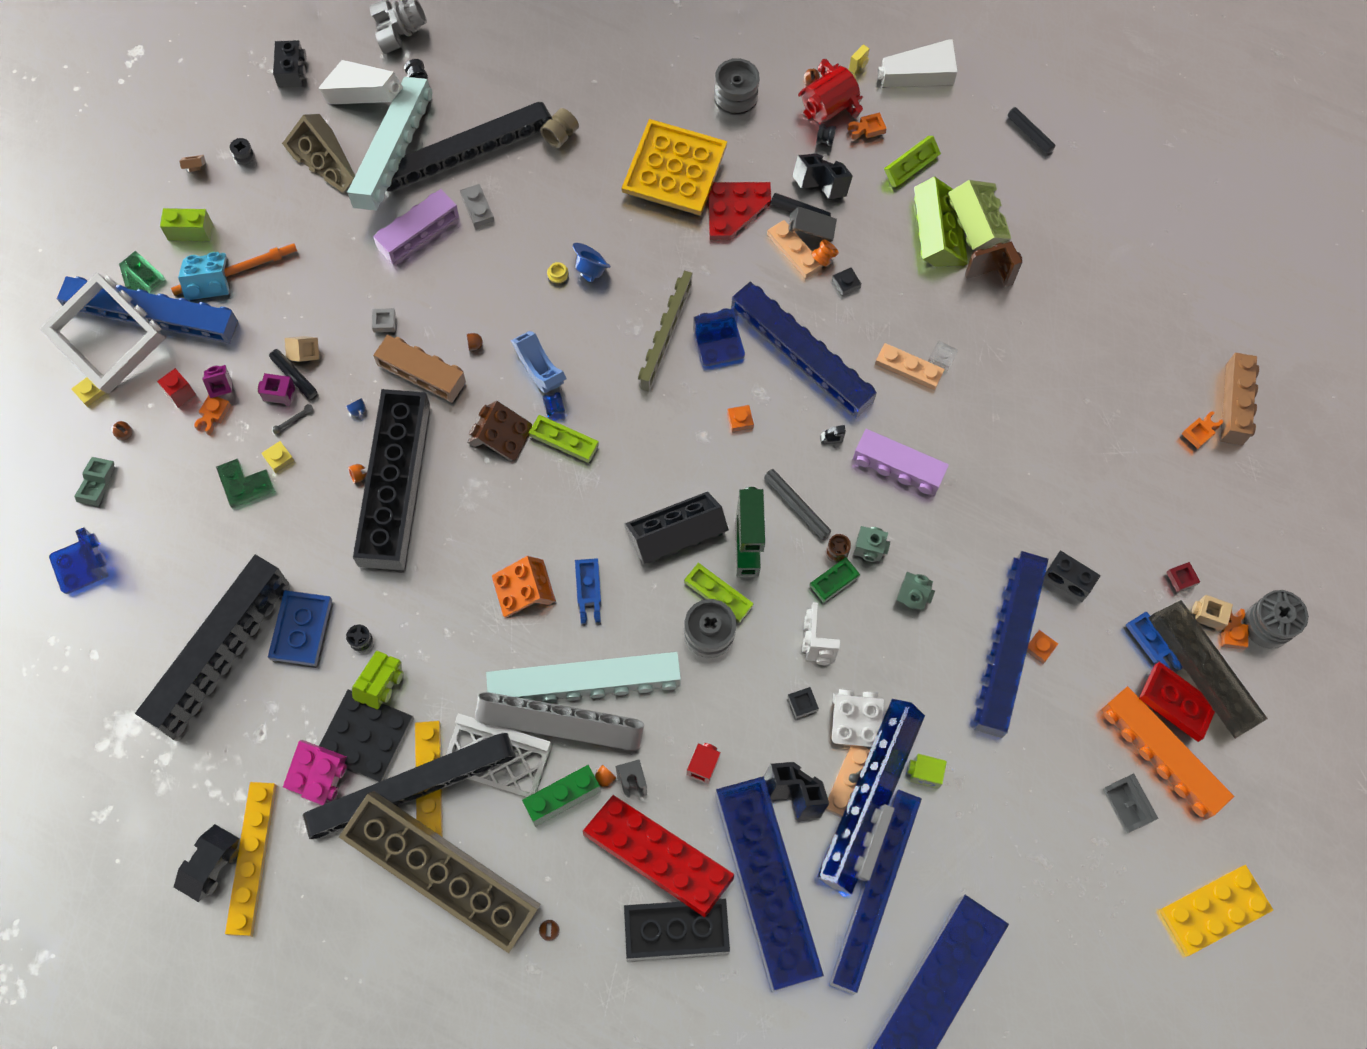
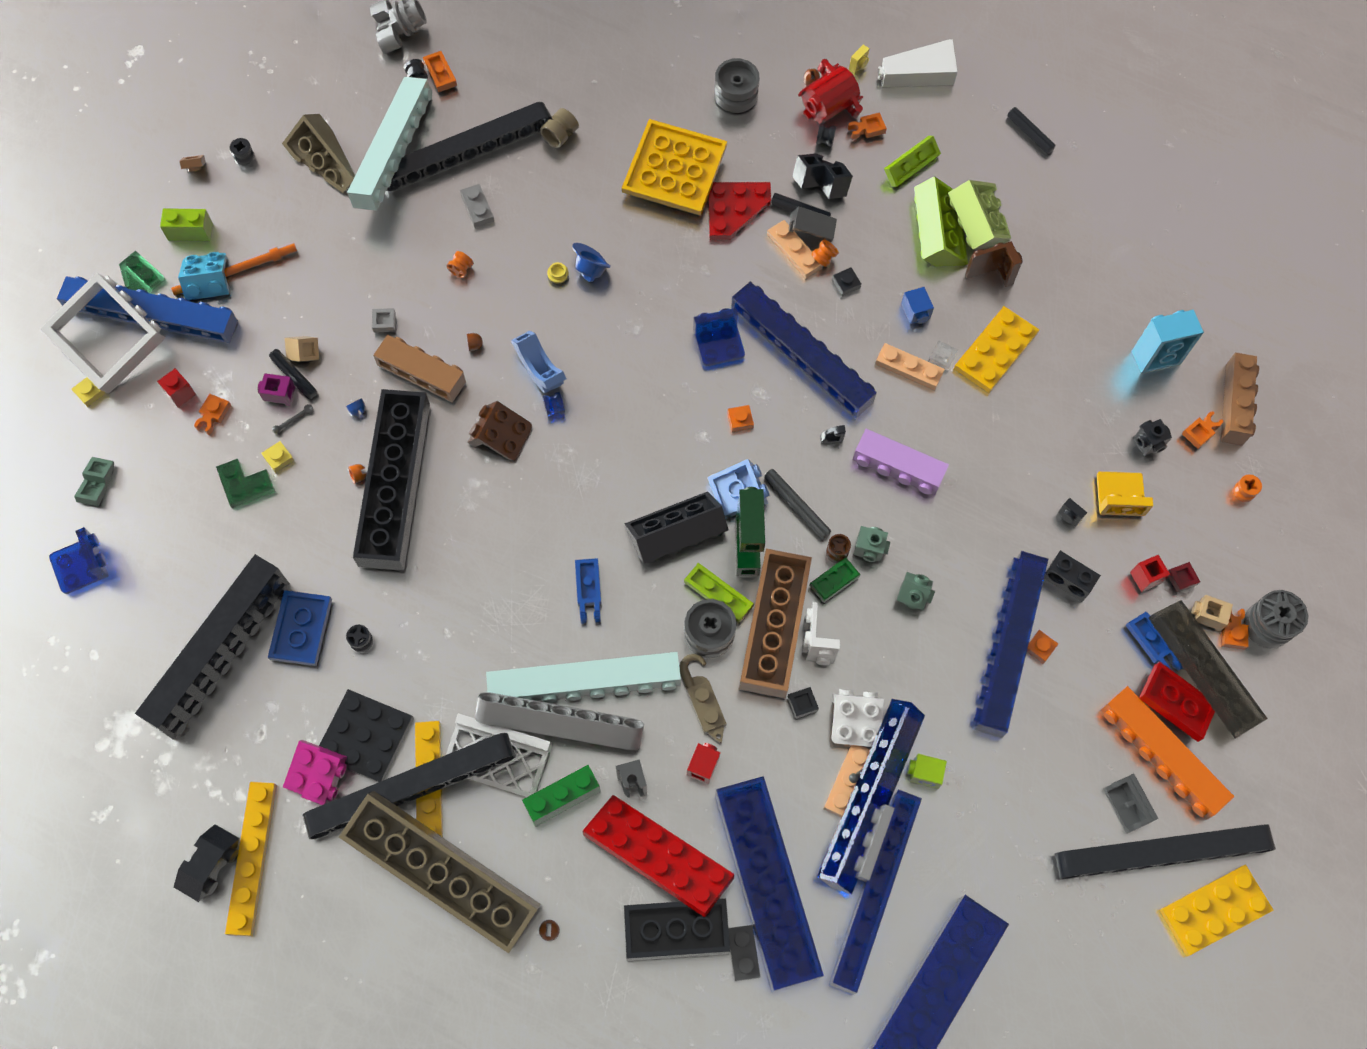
dark orange hinge [112,421,133,441] -> none
magenta brick [202,365,232,398] -> none
black brick [273,40,307,87] -> none
white slope [318,60,403,104] -> none
lime brick [352,650,404,709] -> none
lavender brick [373,189,459,264] -> none
orange bracket [492,556,556,617] -> none
lime plate [529,415,599,463] -> none
orange hinge [595,765,616,786] -> none
olive plate [638,270,692,391] -> none
black brick [763,762,829,820] -> none
none -> orange plate [422,51,457,92]
none -> orange wheel [446,251,474,278]
none -> dark tan plate [679,654,727,744]
none -> light blue plate [708,459,770,519]
none -> dark grey plate [728,925,760,981]
none -> medium nougat brick [739,548,812,699]
none -> blue brick [901,287,934,325]
none -> yellow plate [954,306,1039,393]
none -> black beam [1055,824,1276,879]
none -> black plate [1058,498,1087,527]
none -> yellow bracket [1097,471,1153,516]
none -> red brick [1130,554,1170,592]
none -> medium azure brick [1132,309,1204,373]
none -> black brick [1134,419,1172,457]
none -> orange wheel [1233,475,1262,502]

